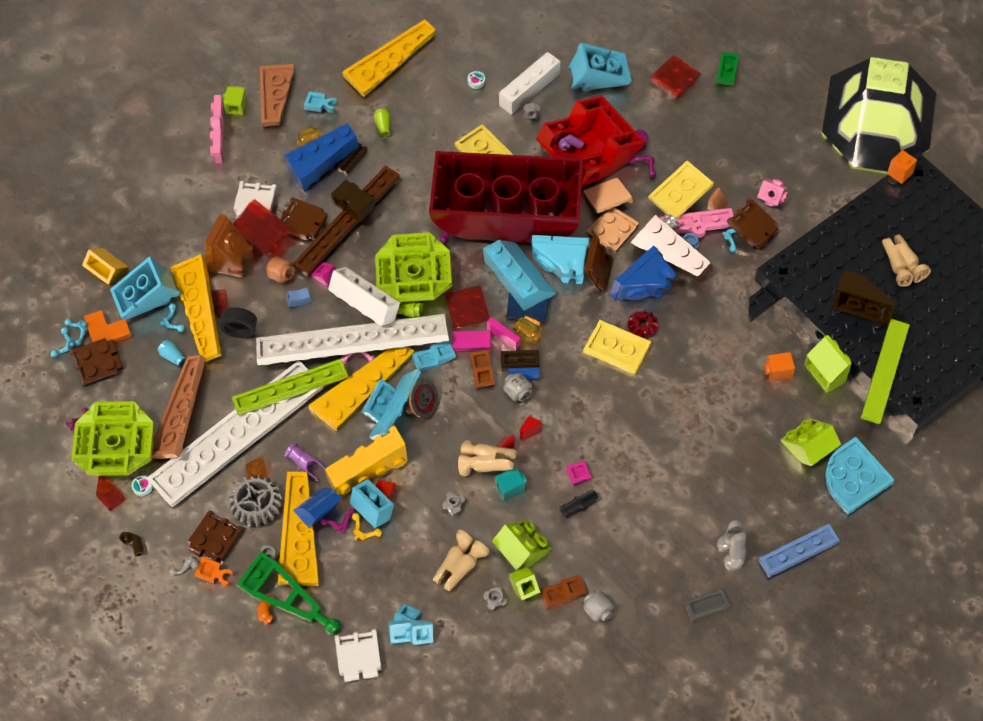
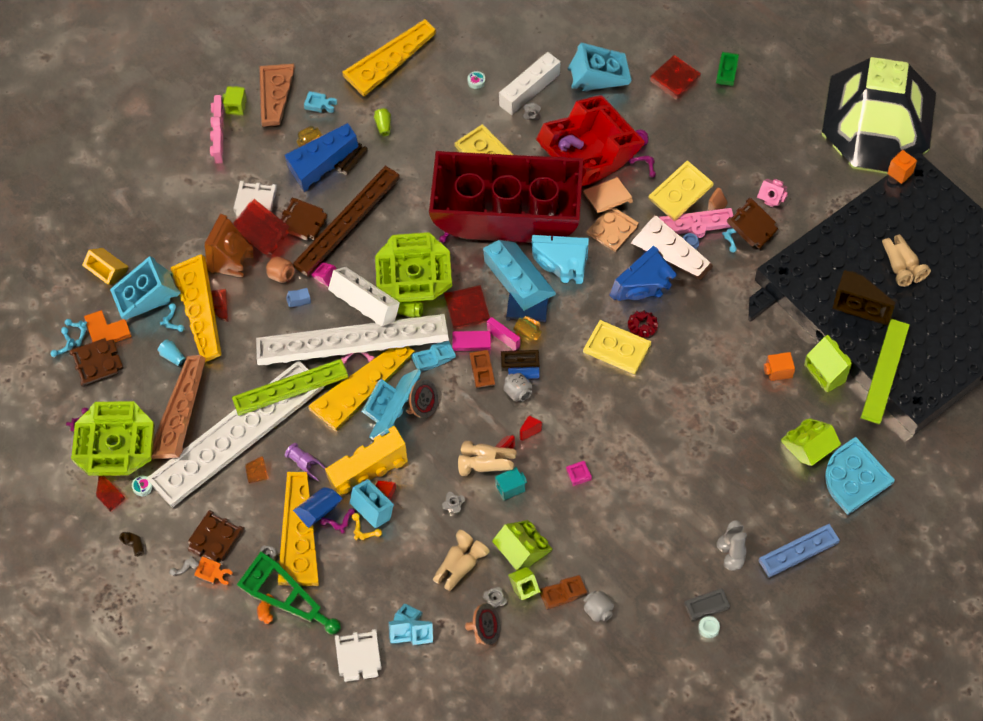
black tyre [219,307,257,338] -> none
light grey gear [228,475,282,527] -> none
dark brown brick [331,179,375,222] -> none
black axle [559,490,598,518] -> none
reddish brown plate [584,236,613,291] -> none
light grey plate [662,214,679,230] -> none
none -> shield [465,603,501,645]
none -> light aqua tile [698,616,720,638]

